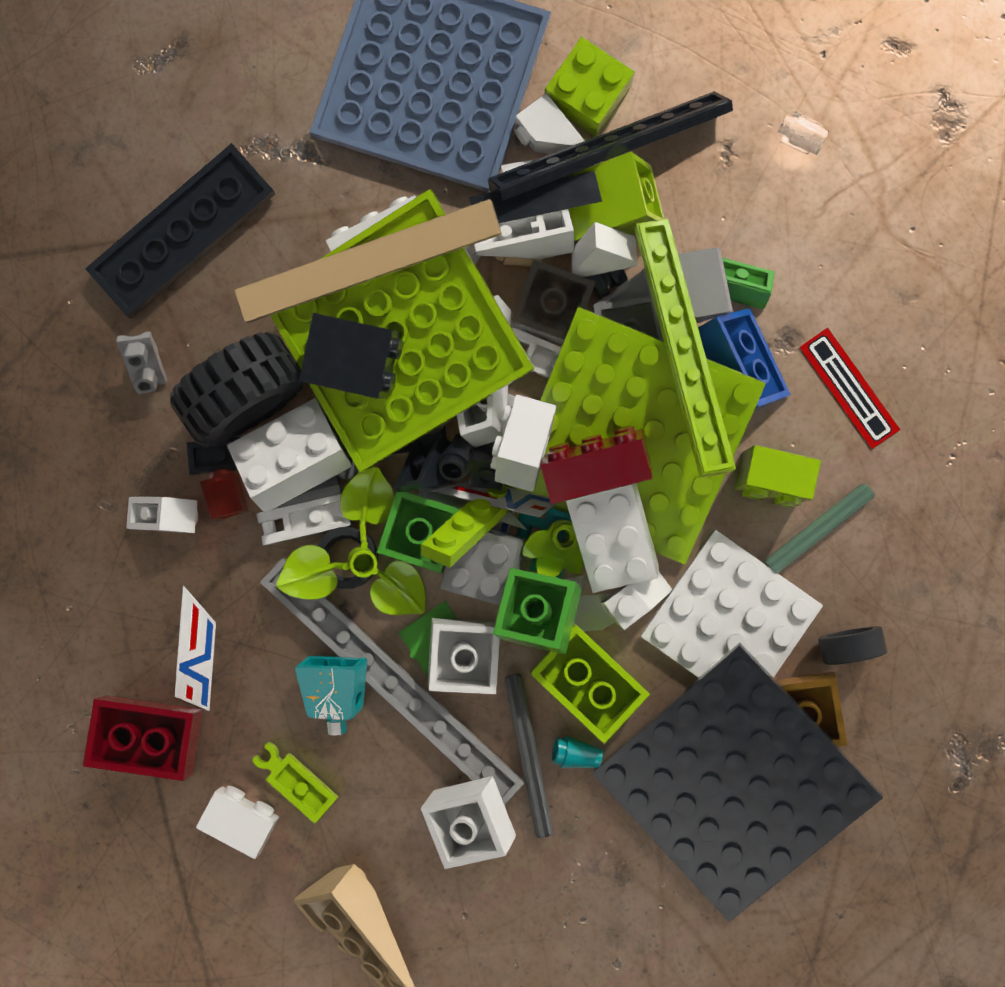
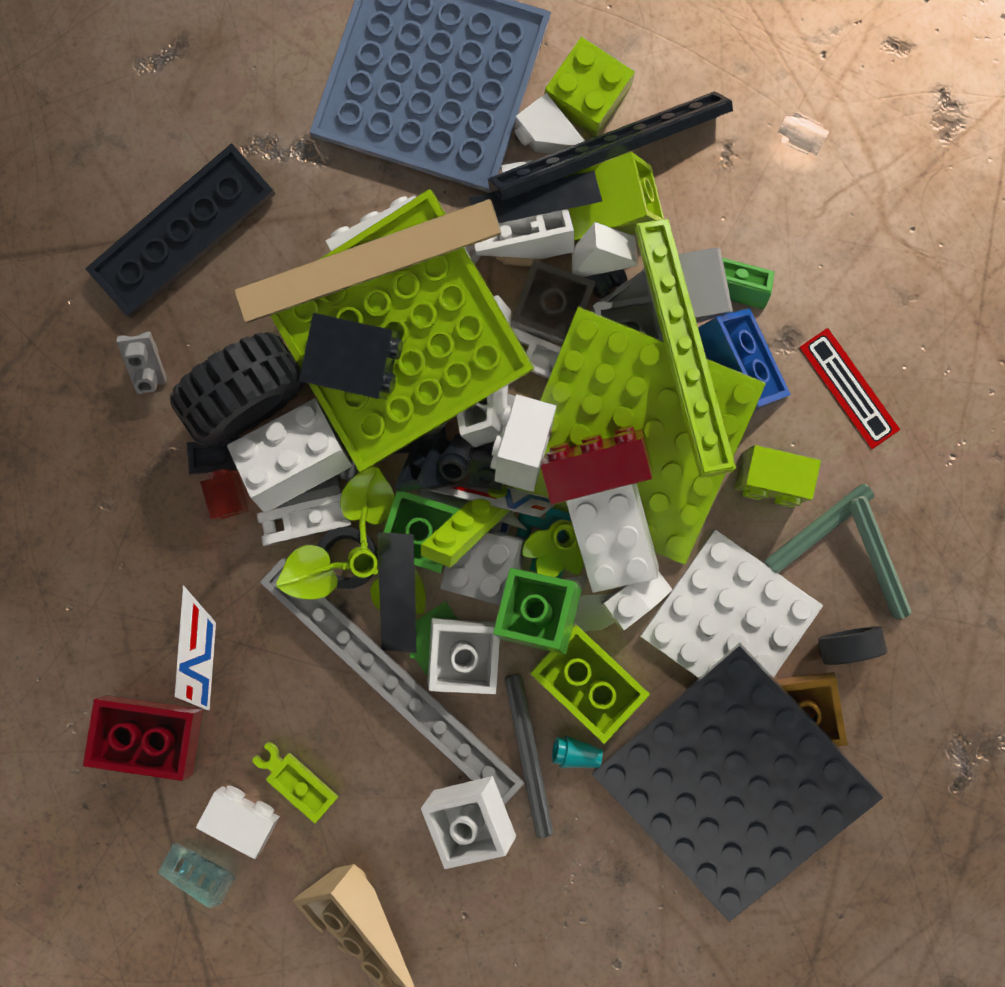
white slope [126,497,198,533] -> none
teal torso [295,656,367,736] -> none
none -> clear light blue slope [158,843,235,909]
none -> black sticker [377,532,417,653]
none -> sand green axle [848,496,912,620]

